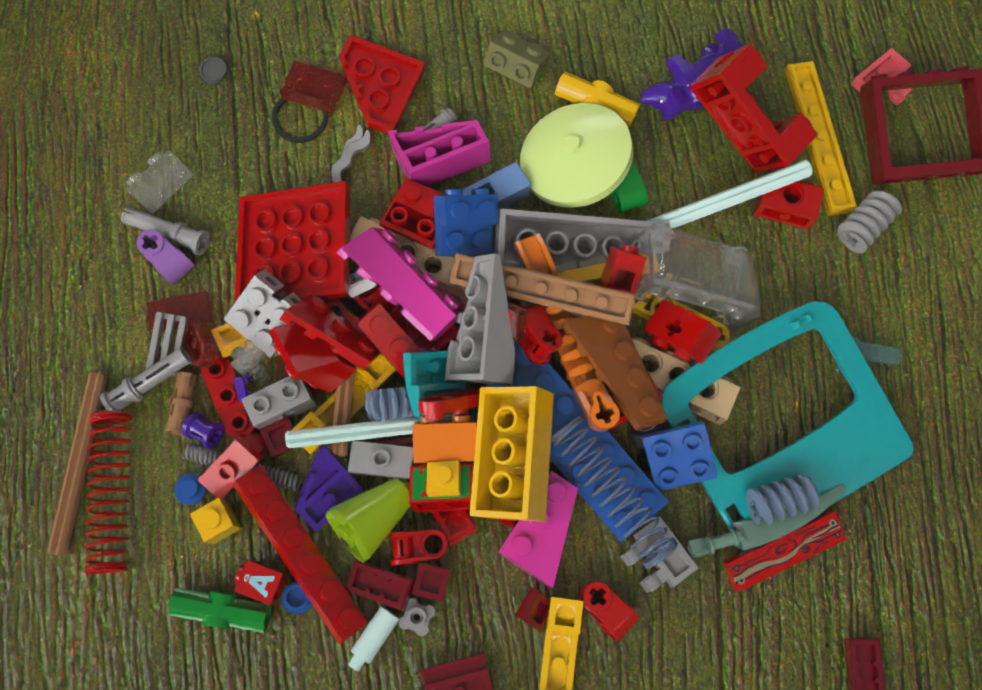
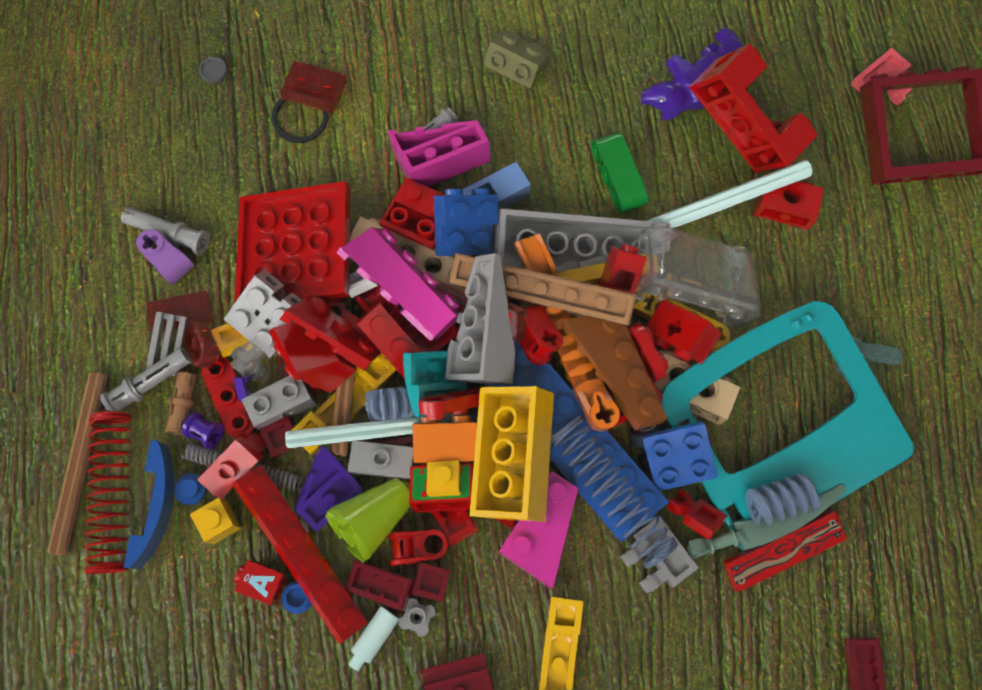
clear bracket [126,150,194,215] -> none
green piece [168,587,272,633] -> none
light grey hair [331,125,371,183] -> none
red plate [339,35,426,134] -> none
dark red plate [515,587,550,632] -> none
yellowish green dish [520,103,634,208] -> none
yellow piece [555,71,640,127] -> none
red piece [578,582,640,642] -> none
yellow tile [784,61,857,216] -> none
light grey piece [837,190,902,254] -> none
none -> blue slope [123,440,175,569]
none -> red plate [627,323,669,383]
none -> red plate [667,489,727,541]

